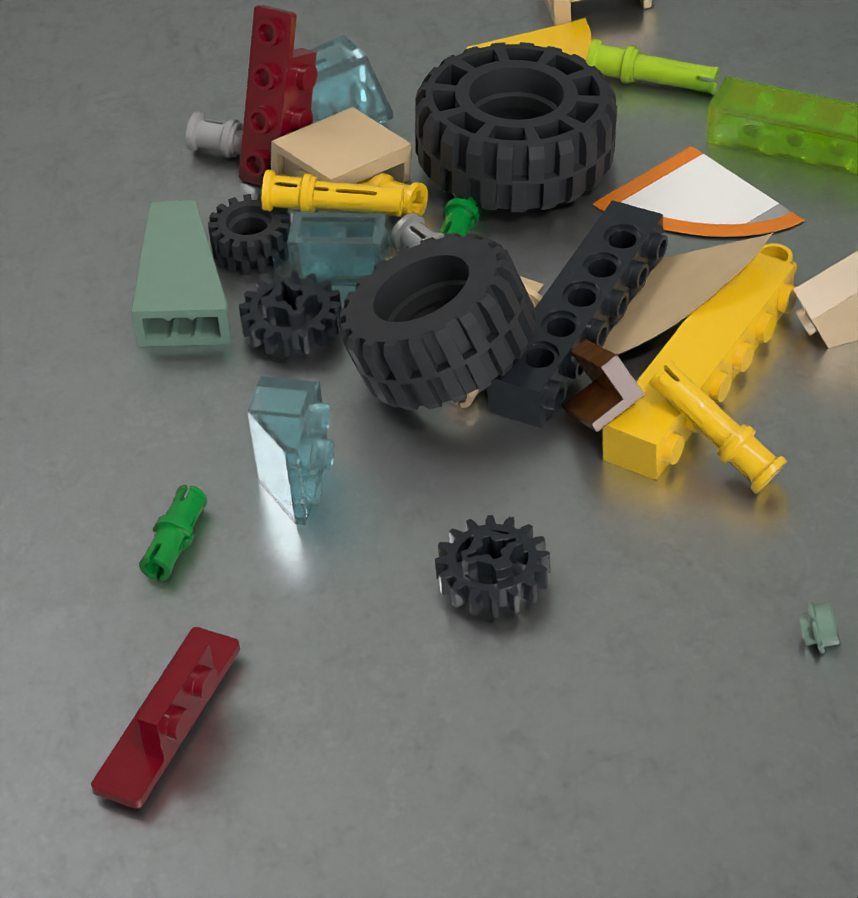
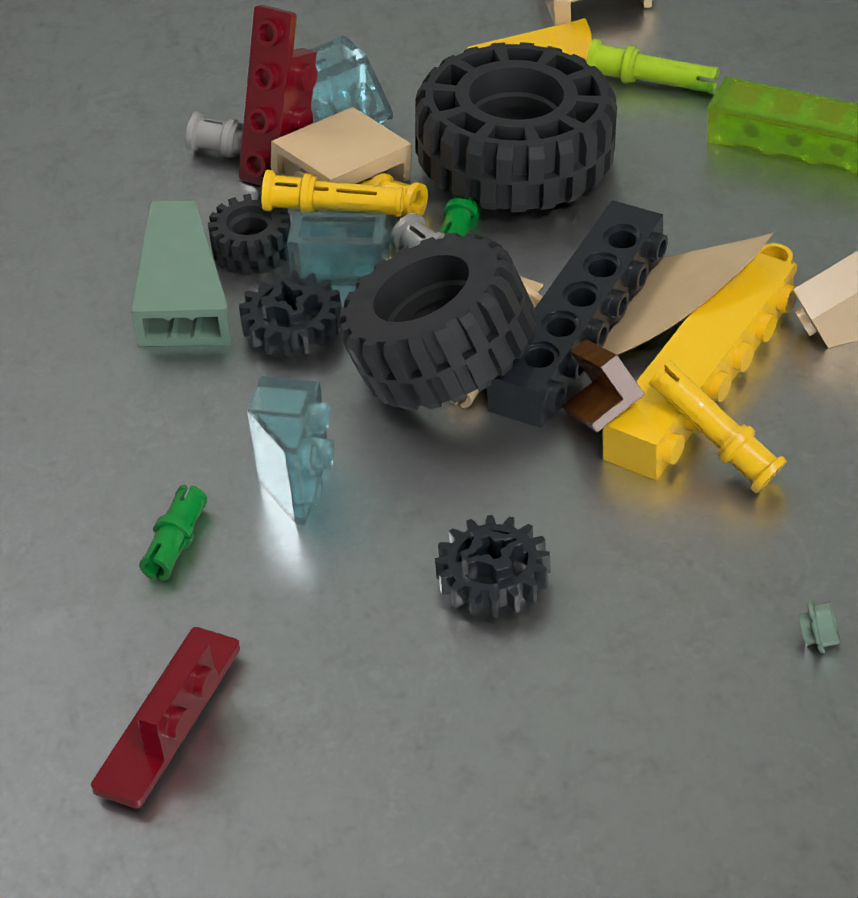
white sticker [592,146,805,237] -> none

